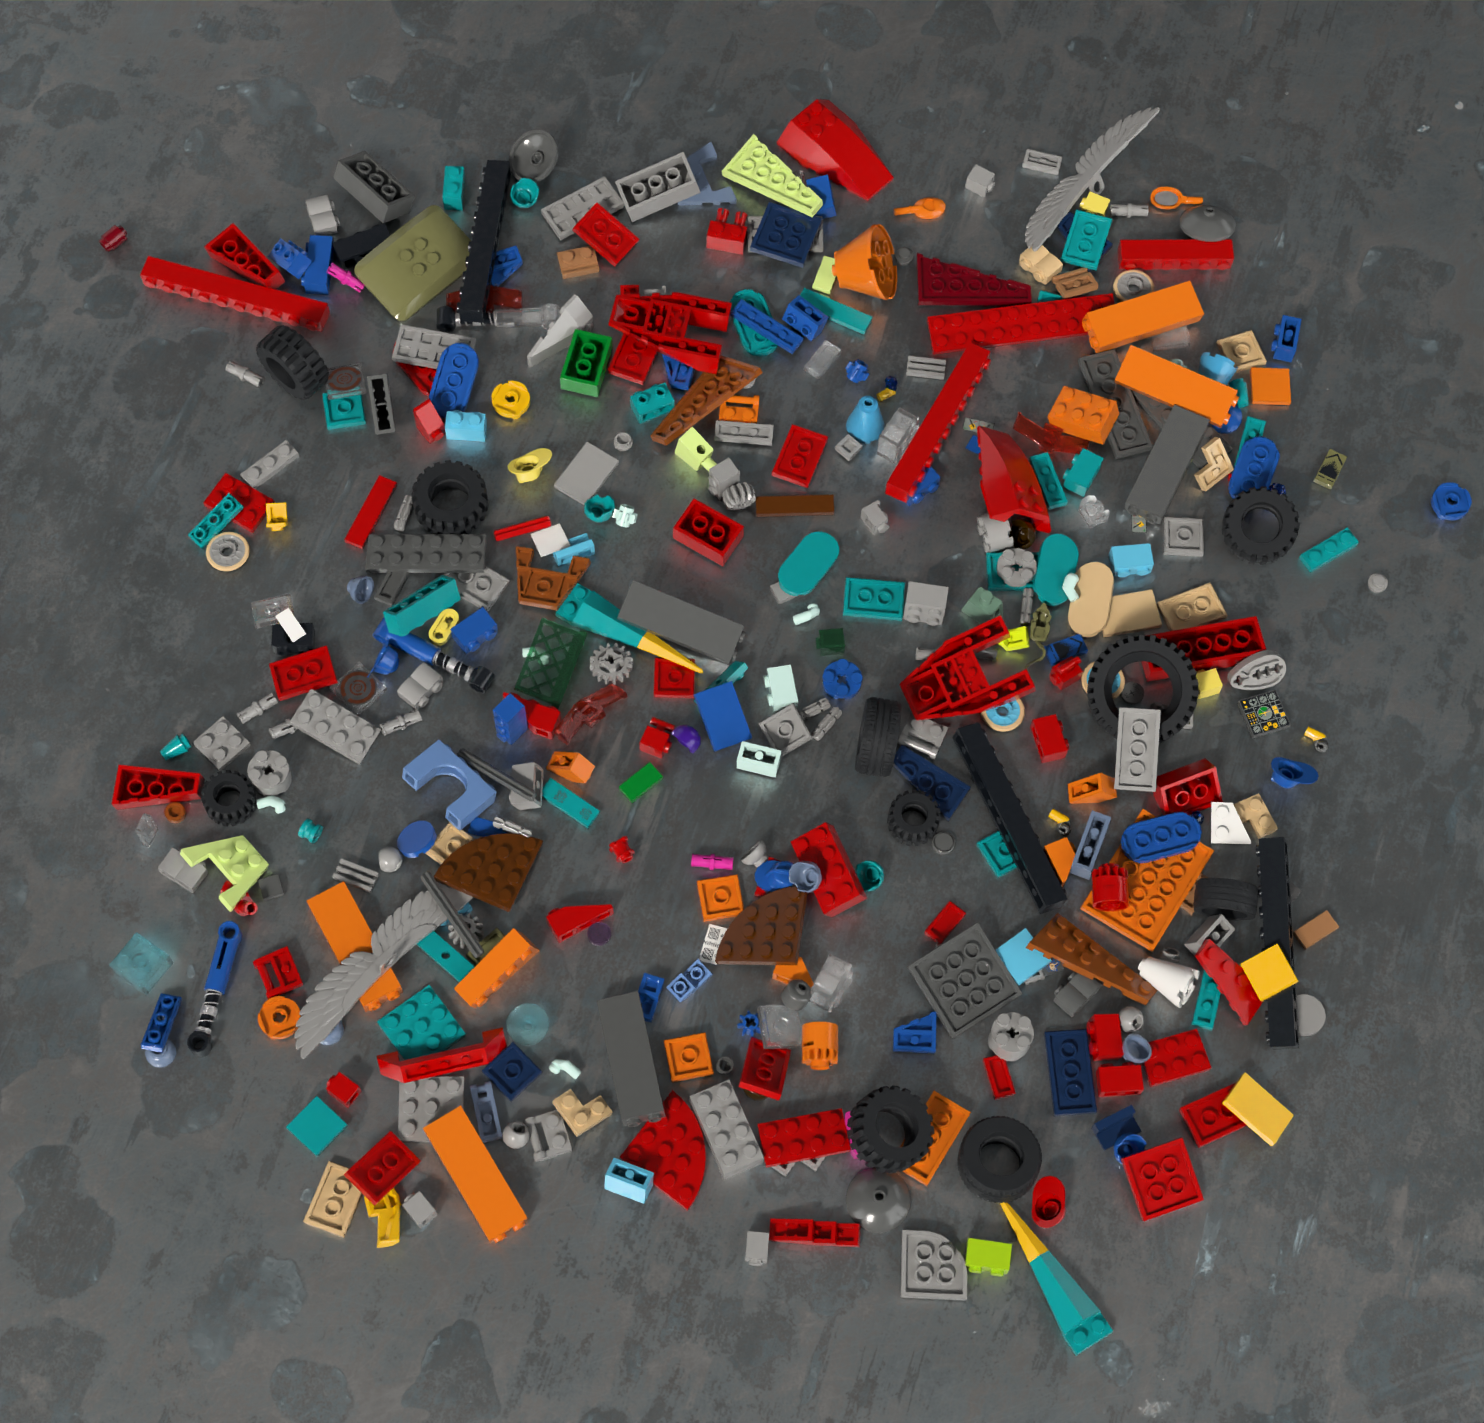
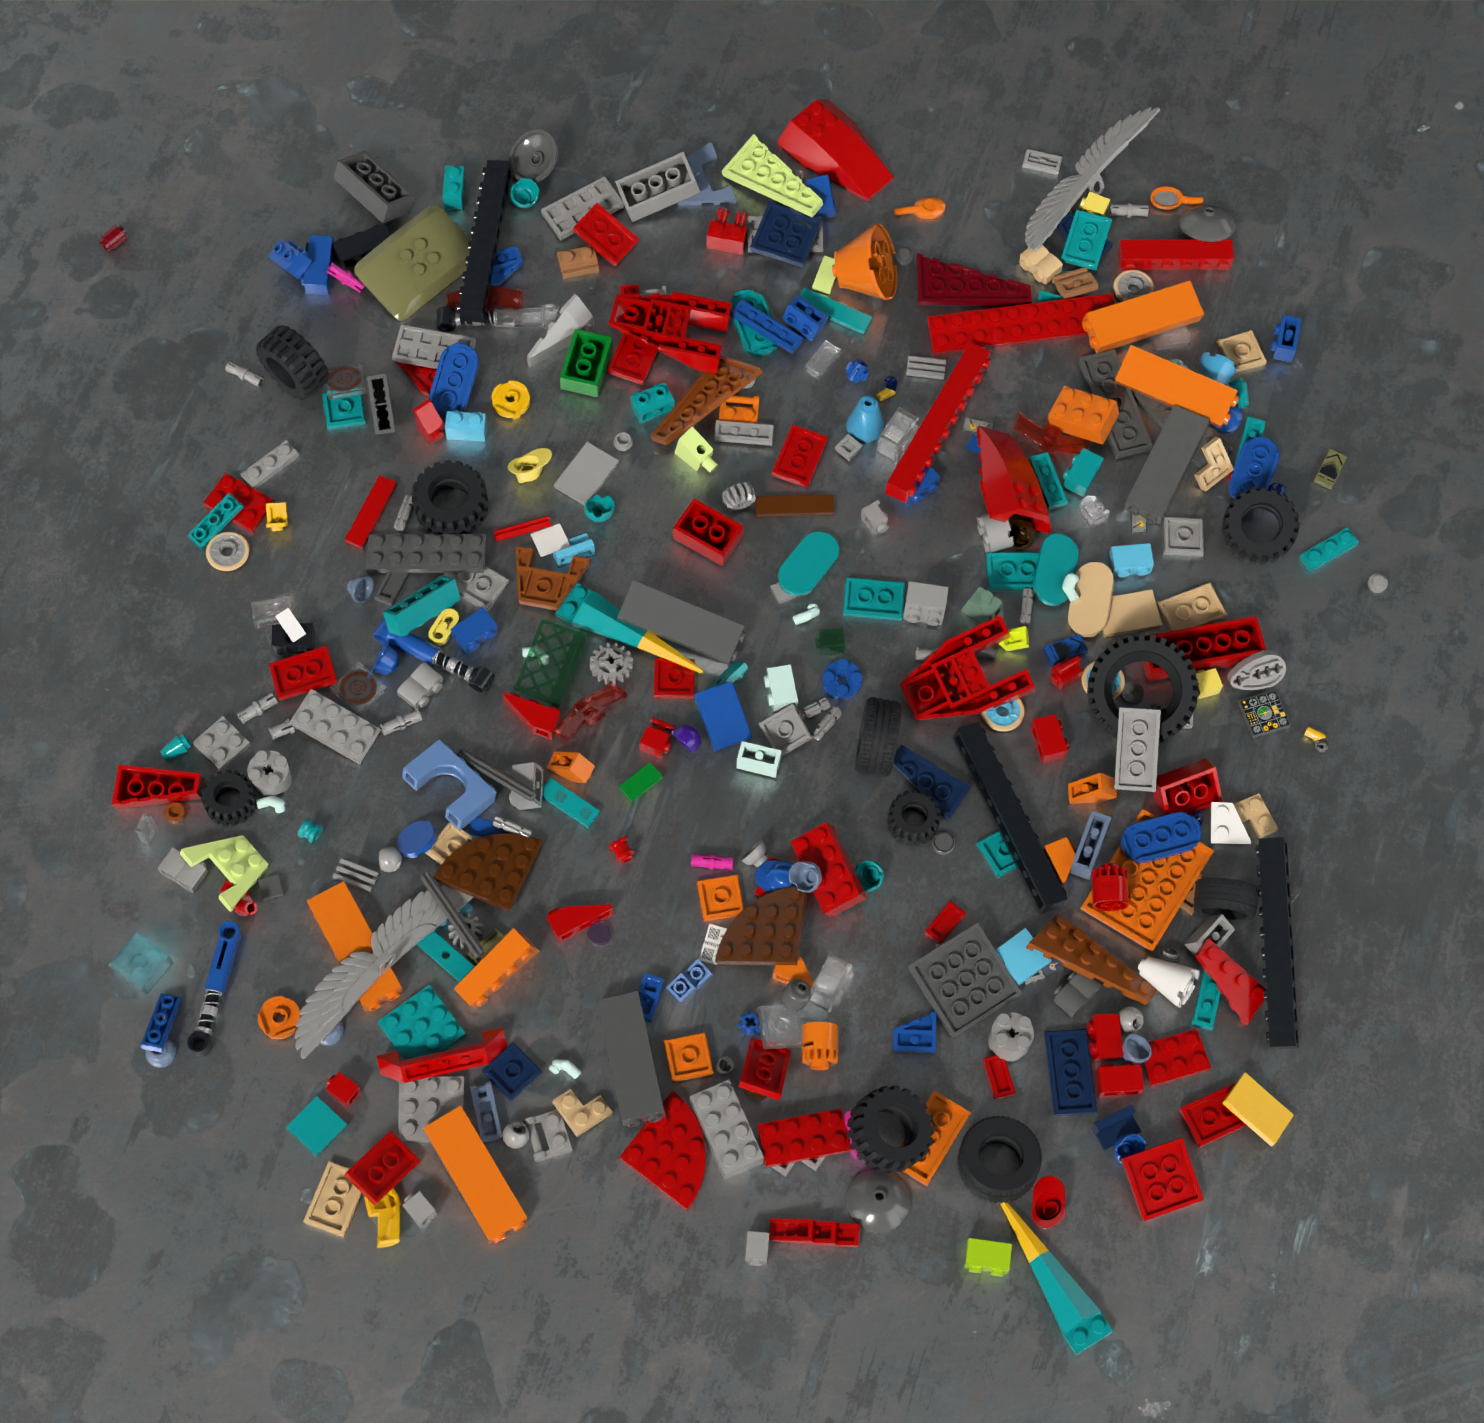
red brick [140,256,330,332] -> none
red wedge [204,223,285,289] -> none
red plate [253,946,304,999] -> none
light grey brick [305,195,340,236] -> none
blue brick [493,693,528,745] -> none
clear light blue dish [507,1003,549,1045] -> none
medium azure brick [604,1158,654,1204] -> none
light aqua gear [612,504,638,527] -> none
blue wing [662,354,695,390] -> none
light grey brick [708,458,740,501] -> none
light grey plate [897,713,948,760] -> none
light grey plate [900,1230,967,1301] -> none
light grey brick [965,164,996,198] -> none
light grey plate [996,548,1037,587] -> none
olive animal [1025,603,1052,669] -> none
arm [1048,808,1072,836] -> none
yellow tile [1241,944,1299,1002] -> none
orange tile [1250,367,1291,405] -> none
blue piece [1271,757,1319,789] -> none
medium nougat tile [1293,910,1339,950] -> none
light grey tile [1296,994,1326,1037] -> none
blue plate [1431,482,1472,521] -> none

